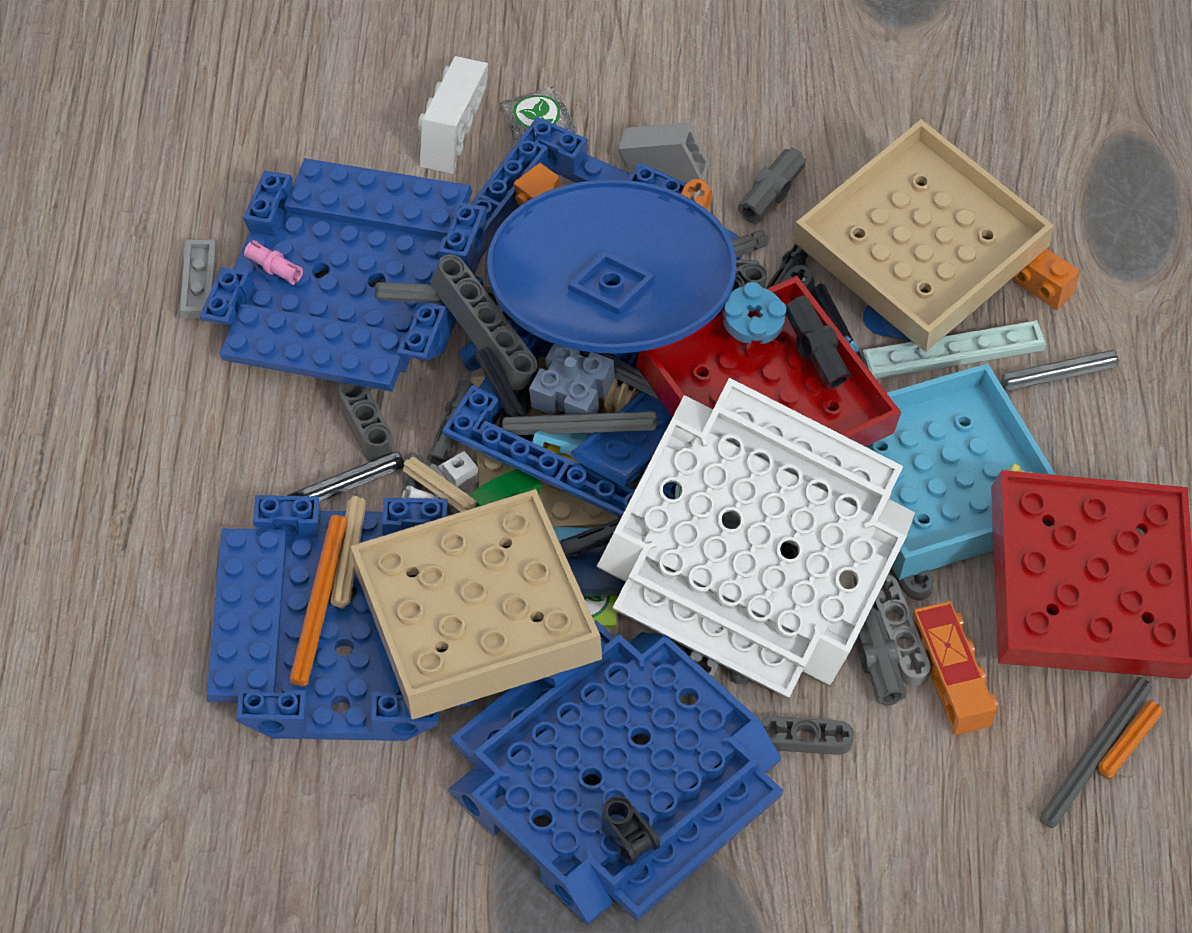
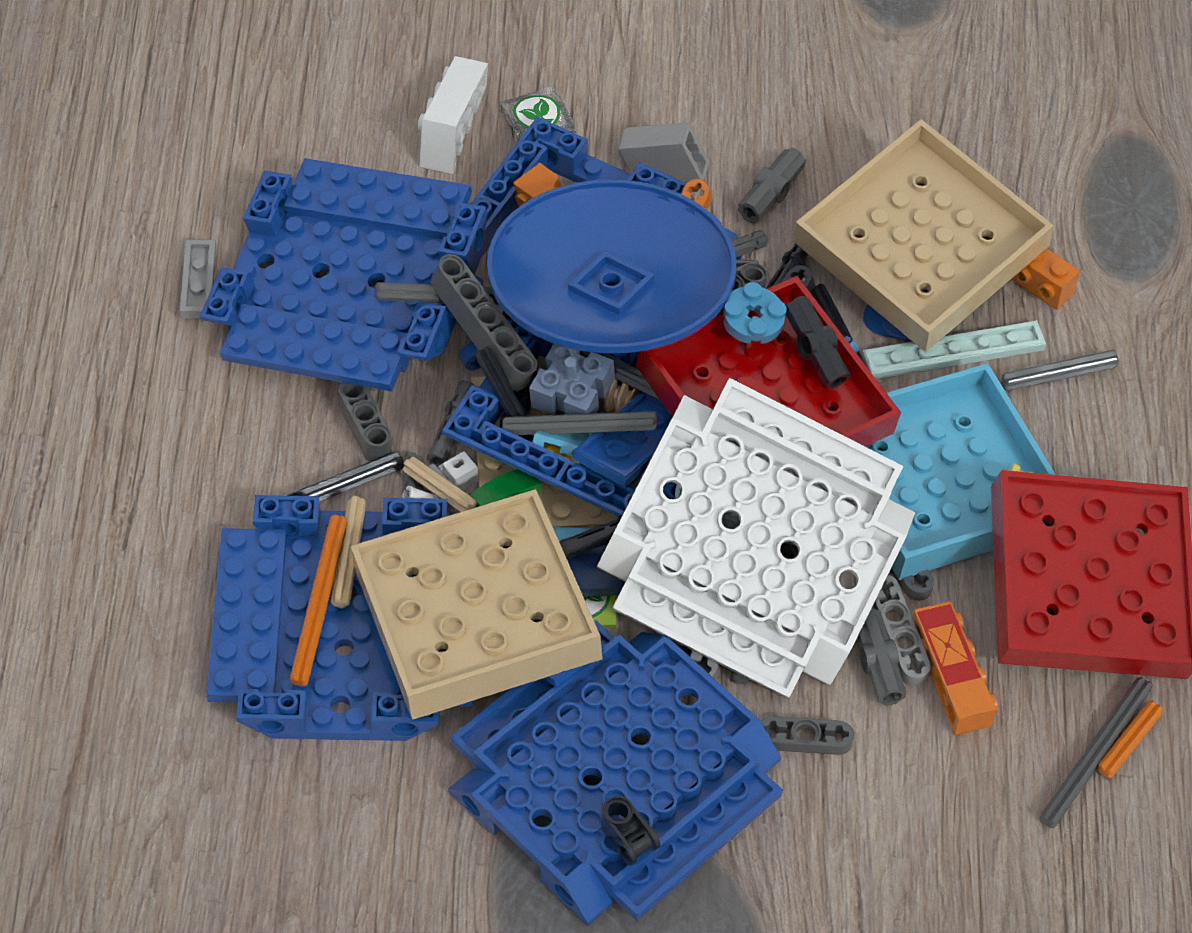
bright pink pin [244,240,303,285] -> none

